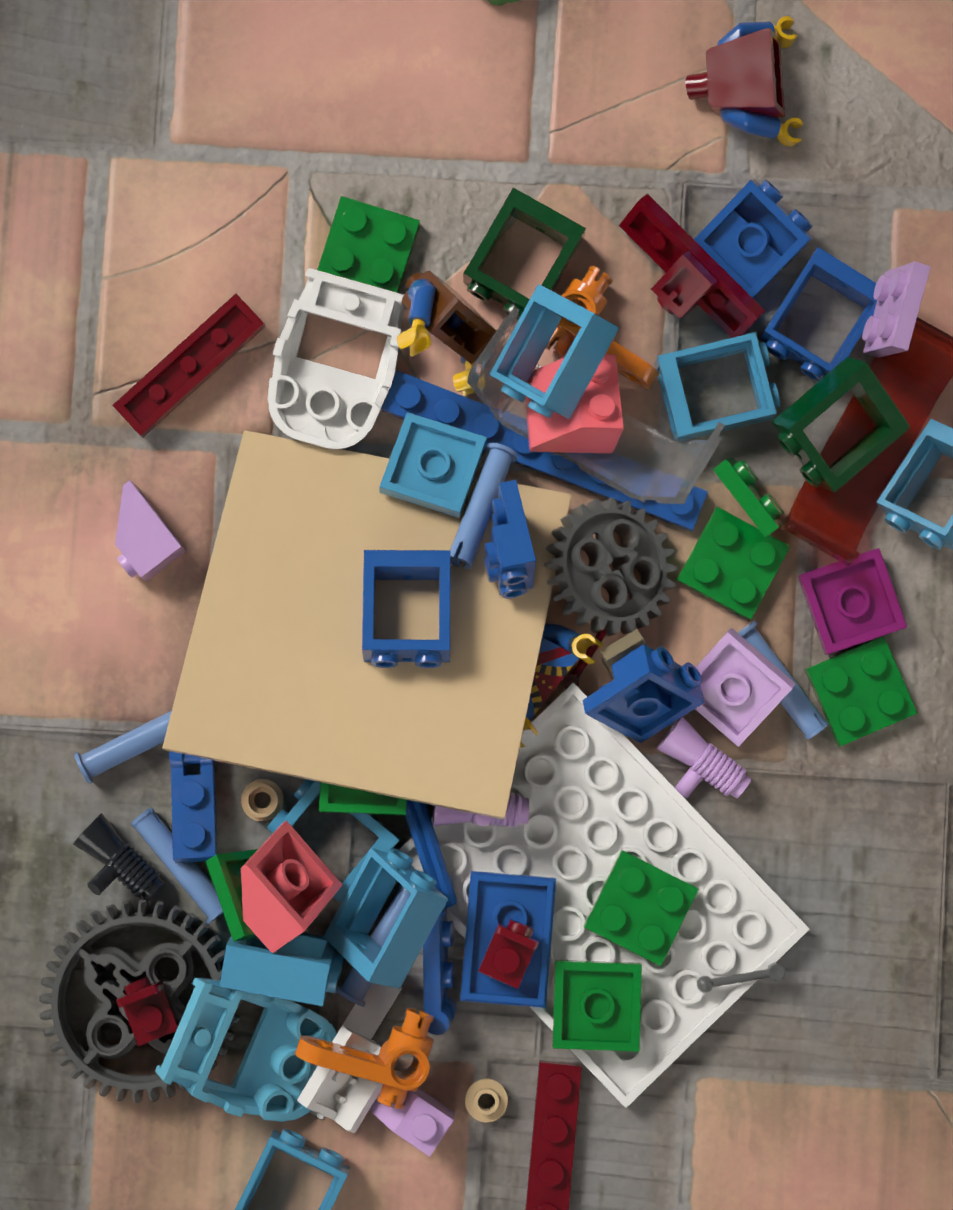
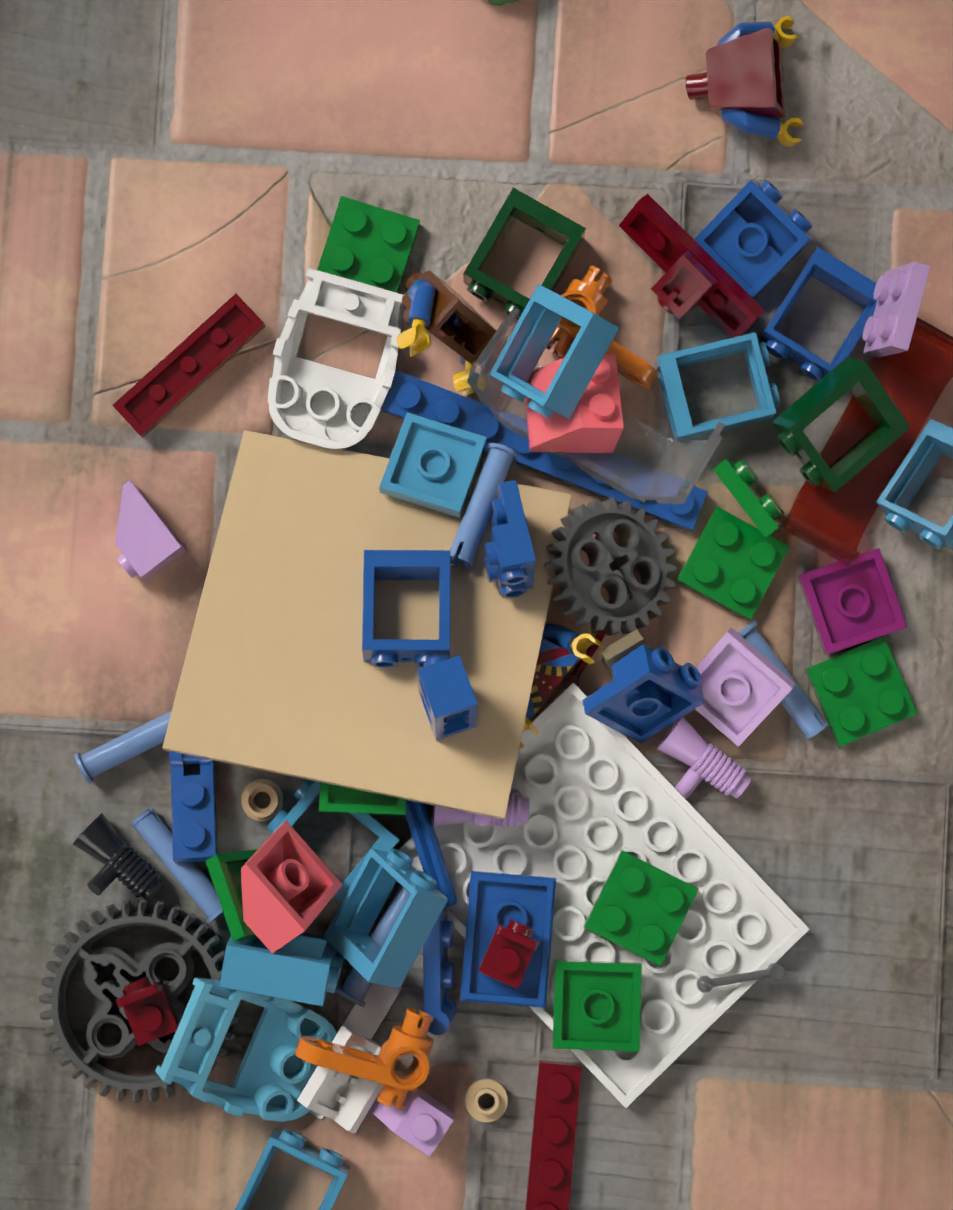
none -> blue brick [417,655,478,741]

